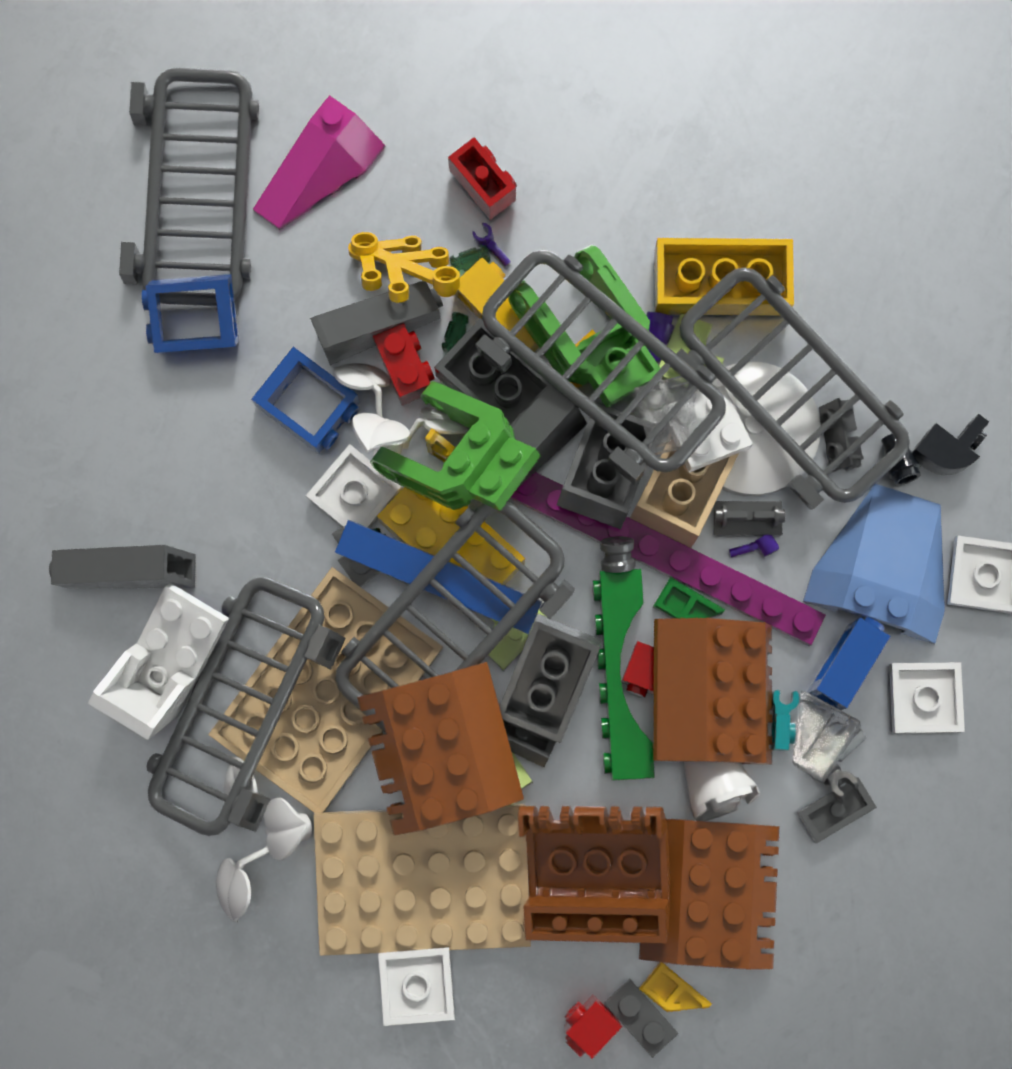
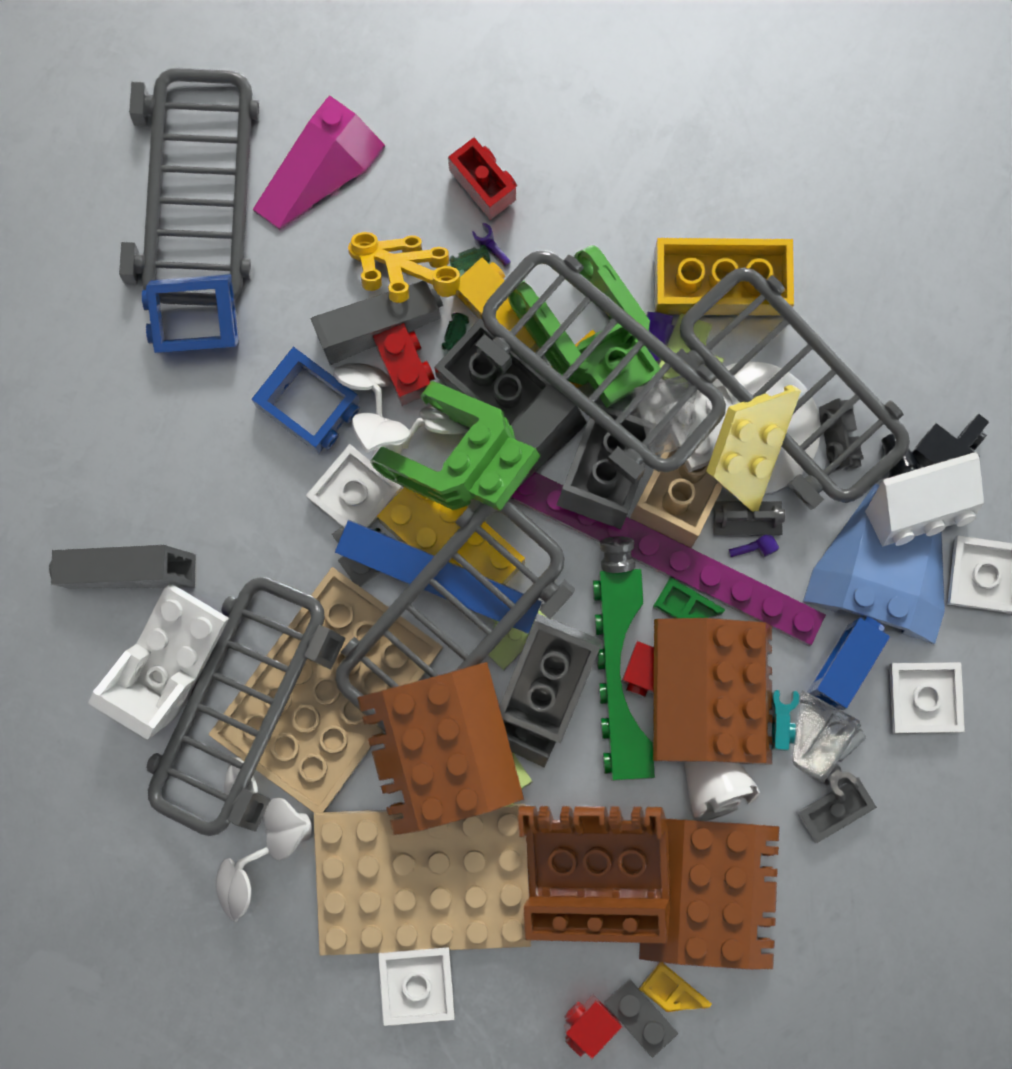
yellow tile [425,428,455,462] -> none
none -> light yellow wing [706,385,801,512]
none -> white slope [865,452,984,547]

